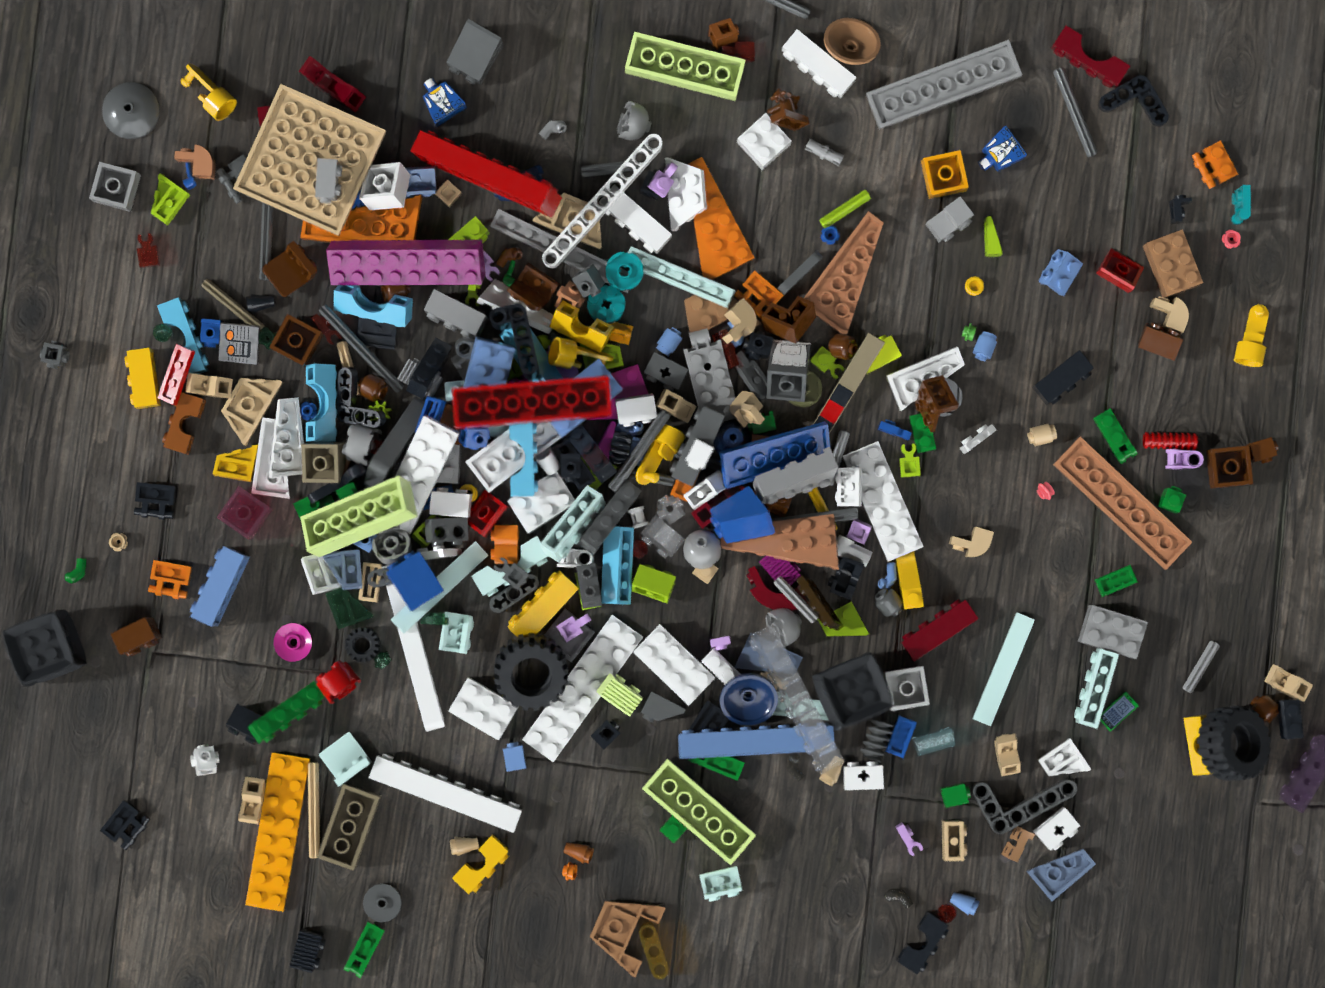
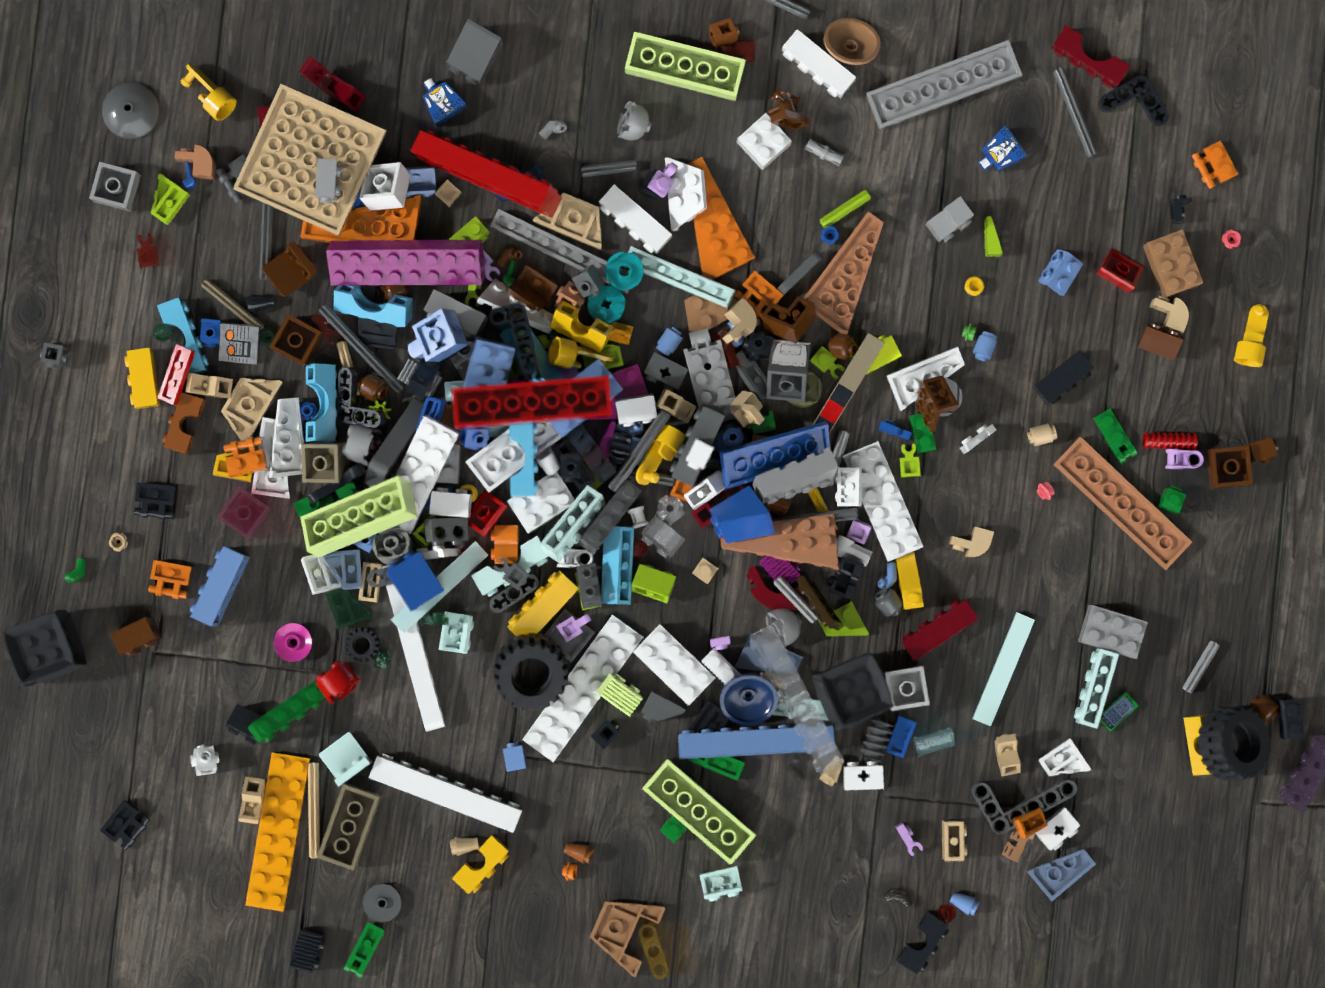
white brick [449,677,519,740] -> none
white beam [542,134,662,269] -> none
light grey cylinder [683,529,722,569] -> none
light orange brick [921,150,969,199] -> none
green brick [940,783,971,808] -> none
green plate [1094,565,1138,597] -> none
teal plate [1231,185,1251,225] -> none
tan brick [1264,664,1313,702] -> none
none -> orange plate [223,437,268,477]
none -> medium blue brick [408,309,468,362]
none -> orange slope [1013,808,1048,839]

